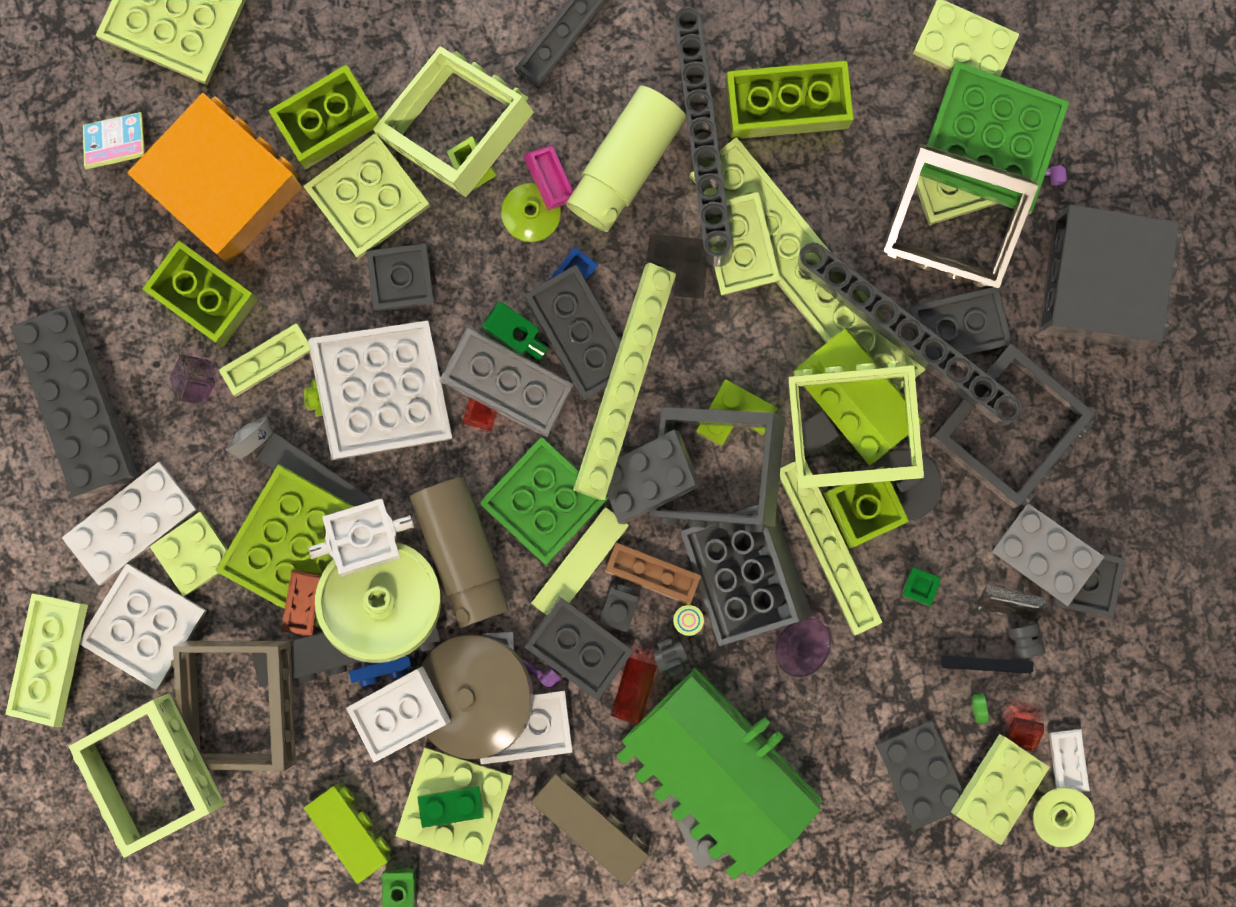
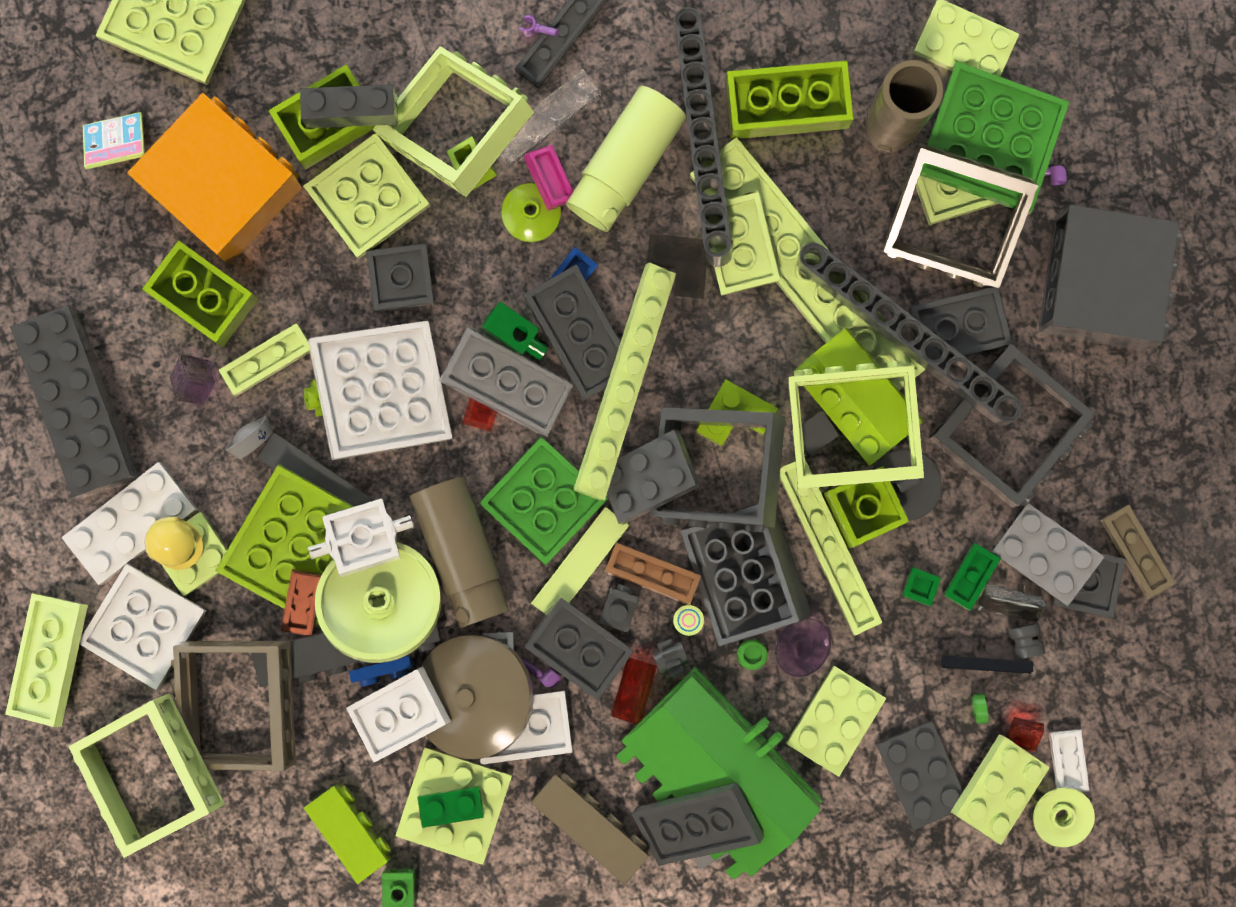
none -> light yellow helmet [144,517,203,570]
none -> dark grey brick [300,85,398,128]
none -> clear plate [499,69,601,168]
none -> medium lavender hand [519,15,559,37]
none -> dark grey plate [631,783,764,866]
none -> bright green tile [737,639,768,670]
none -> yellowish green plate [786,666,886,777]
none -> dark tan piece [865,60,943,153]
none -> green plate [943,543,1001,611]
none -> dark tan plate [1100,504,1176,599]

